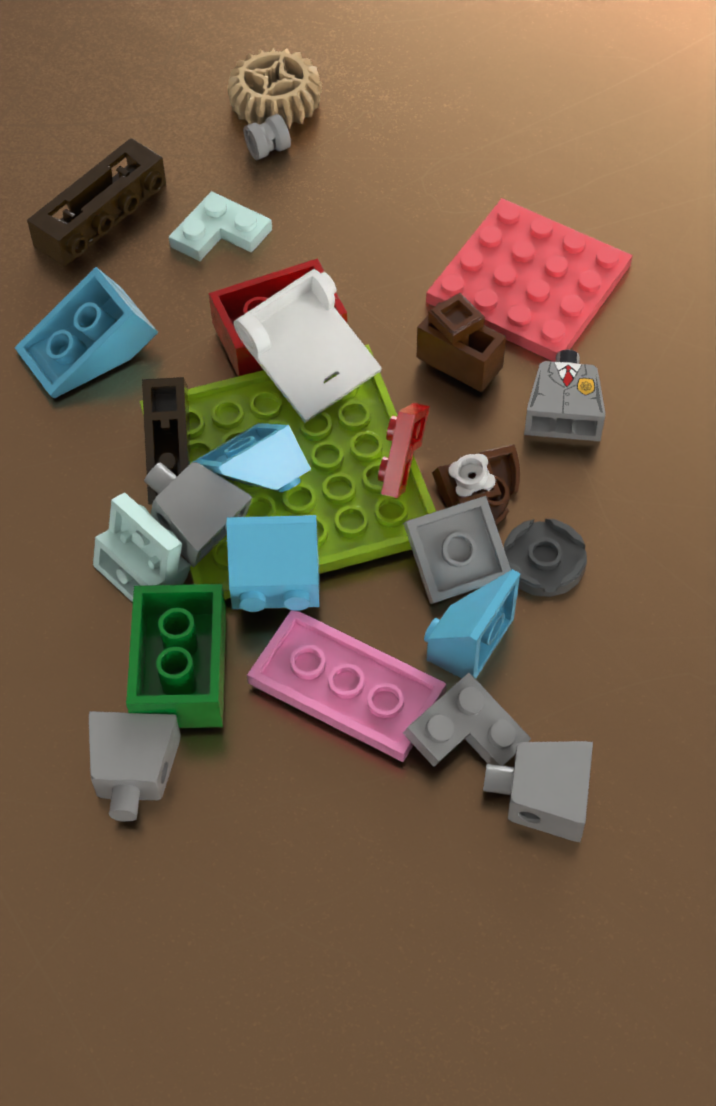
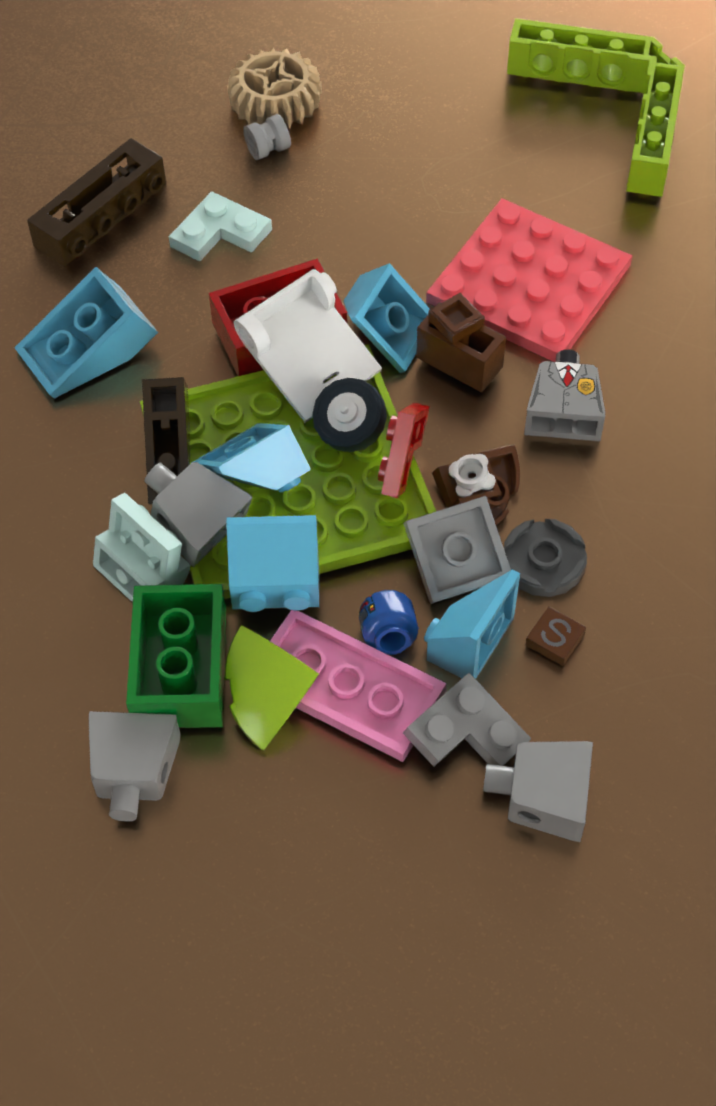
none -> lime brick [224,625,319,751]
none -> black wheel [312,378,387,452]
none -> medium azure slope [343,263,430,373]
none -> blue head [358,590,419,655]
none -> lime brick [507,18,685,197]
none -> reddish brown tile [525,606,586,666]

